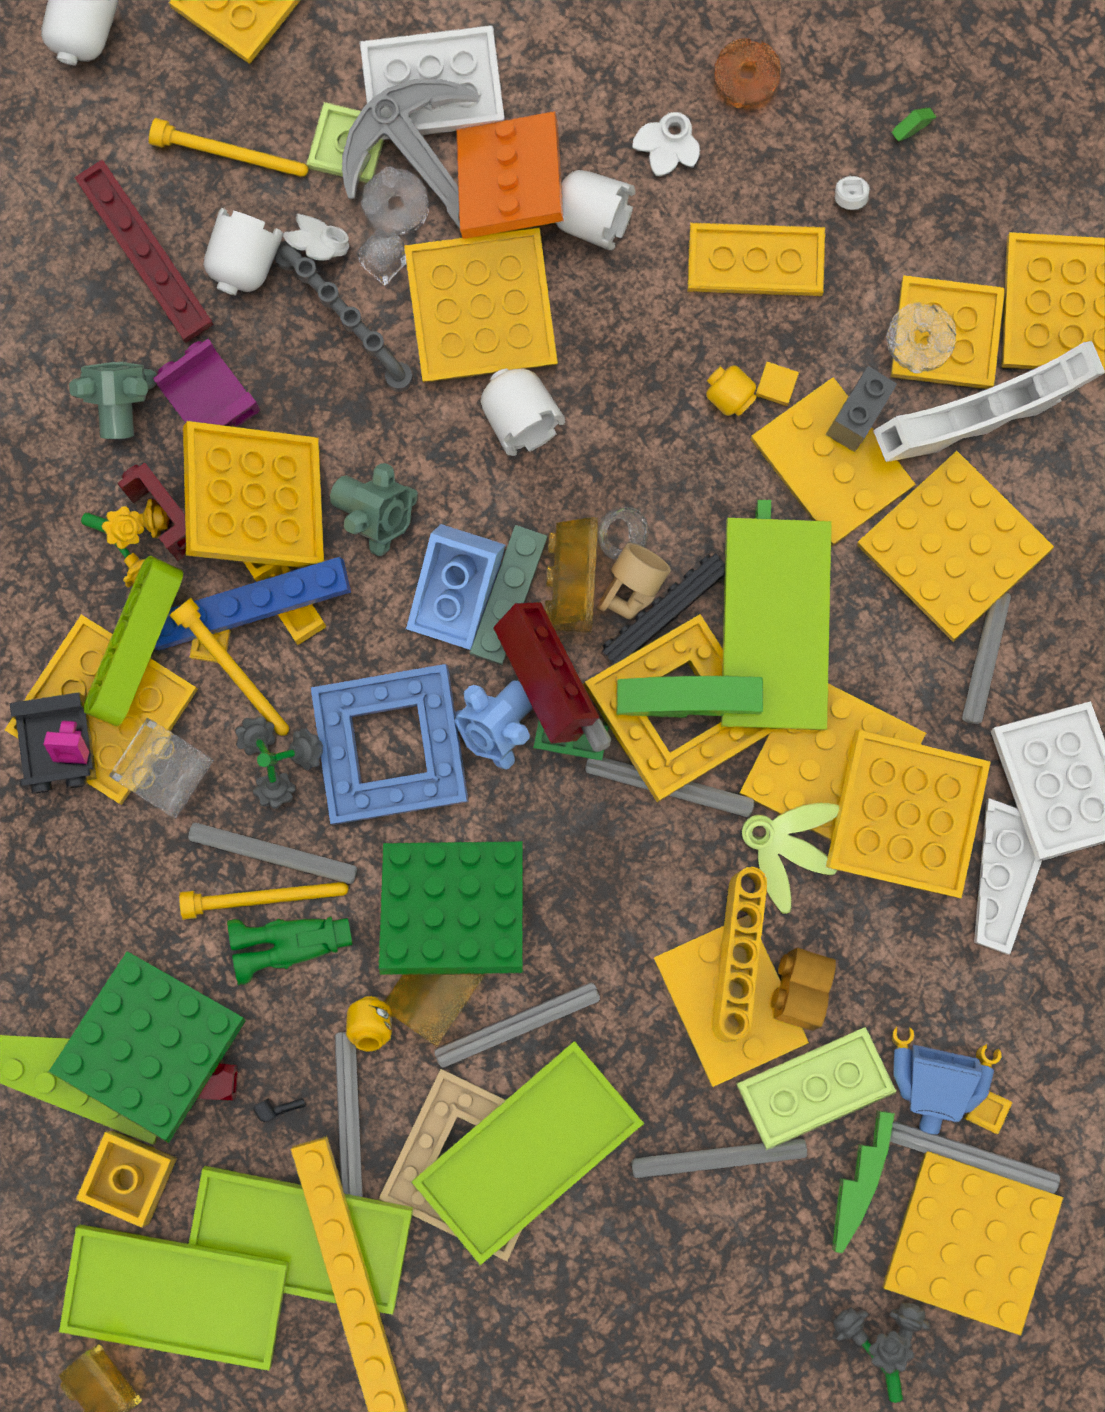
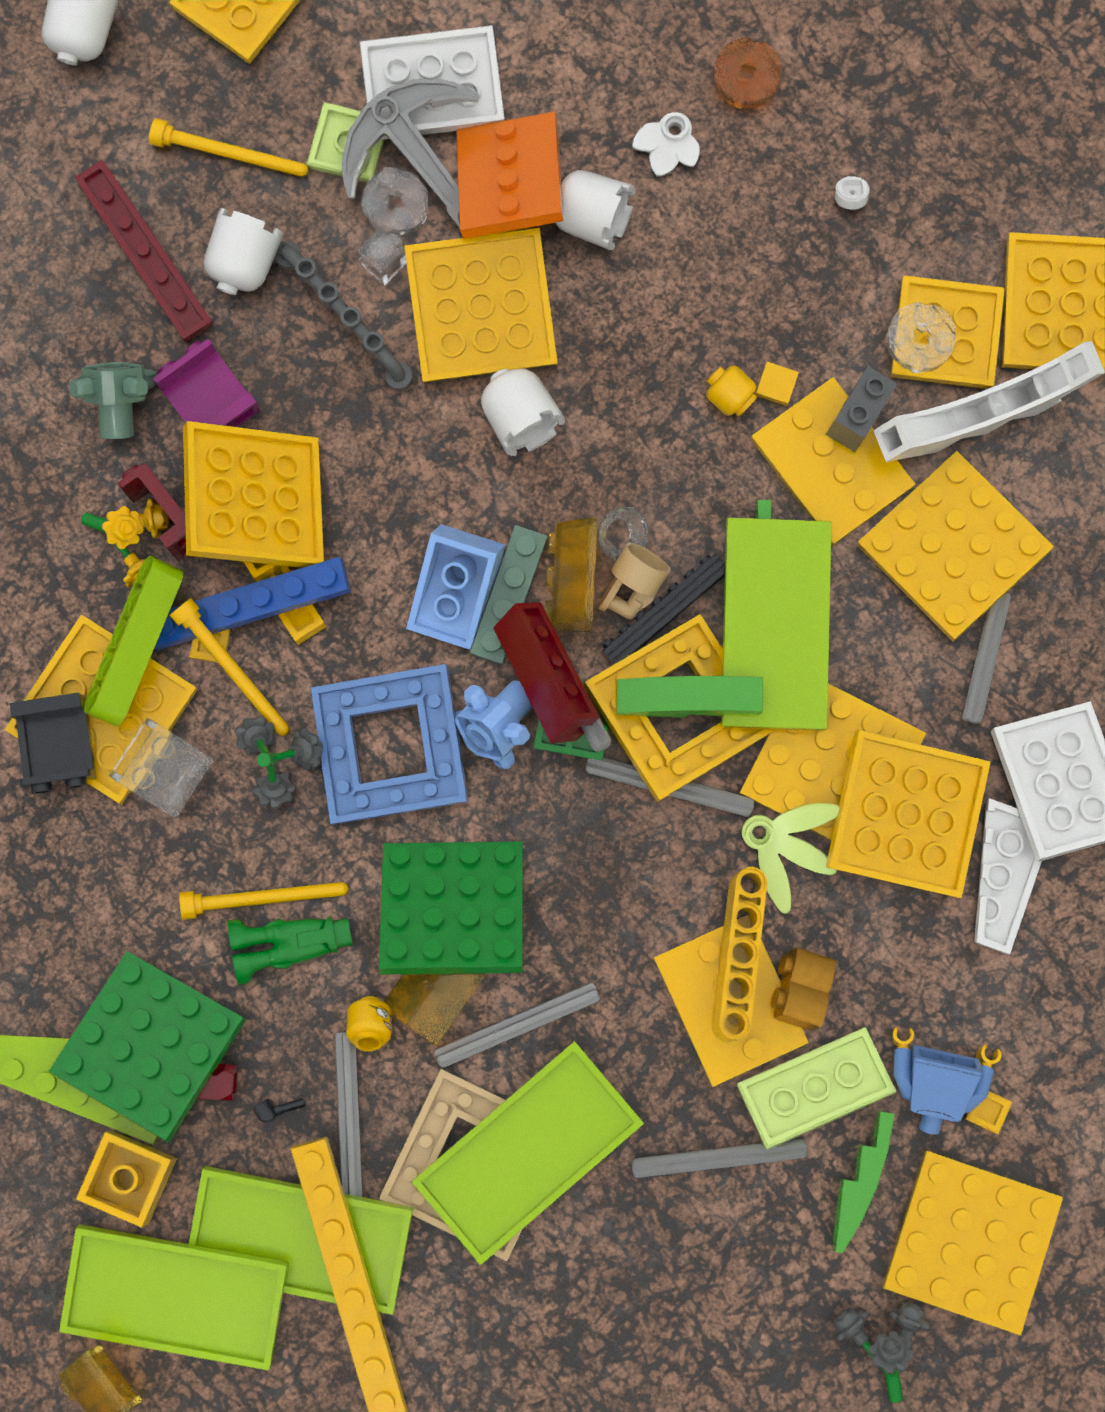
dark pink tile [44,721,89,764] -> none
light grey axle [188,823,357,884] -> none
white plate [283,214,349,261] -> none
sand green piece [330,463,418,556] -> none
yellow tile [688,223,825,296] -> none
light grey axle [890,1121,1060,1194] -> none
bright green tile [892,108,936,142] -> none

